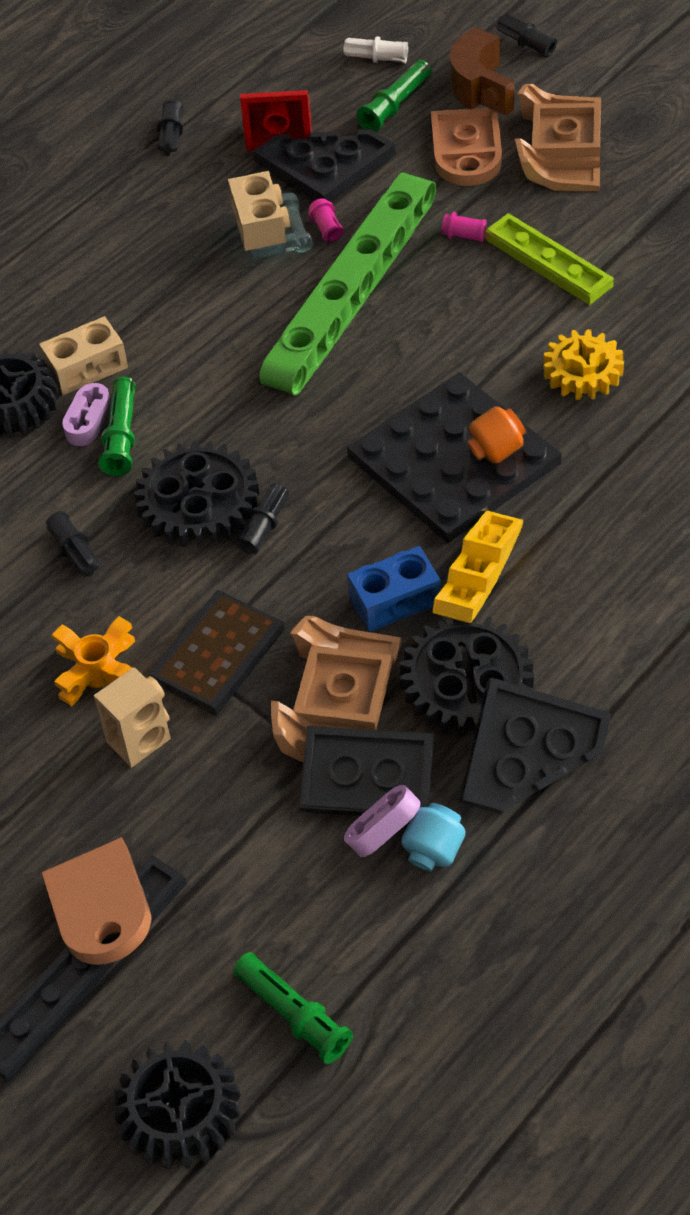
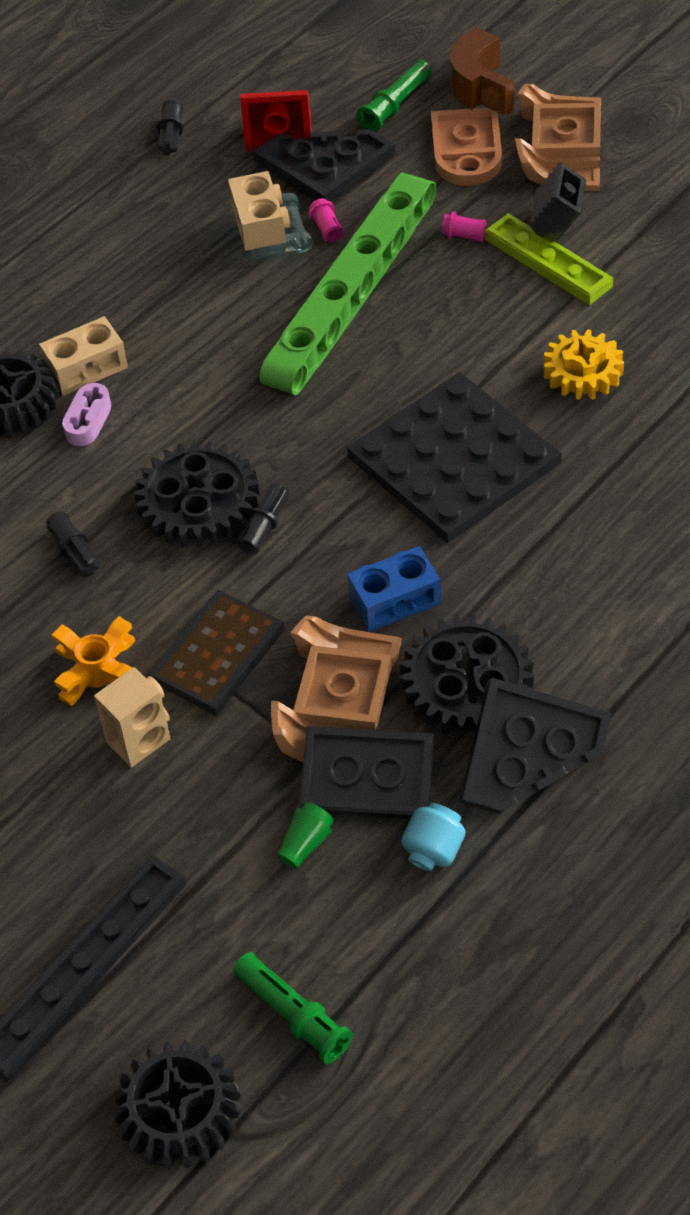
nougat tile [42,837,151,965] -> none
green pin [98,376,136,476] -> none
white axle [343,36,408,63] -> none
lavender beam [344,785,420,857] -> none
yellow slope [432,511,523,623] -> none
orange head [467,406,526,464] -> none
black axle [496,13,557,58] -> none
none -> green cone [276,802,334,869]
none -> black brick [530,163,587,242]

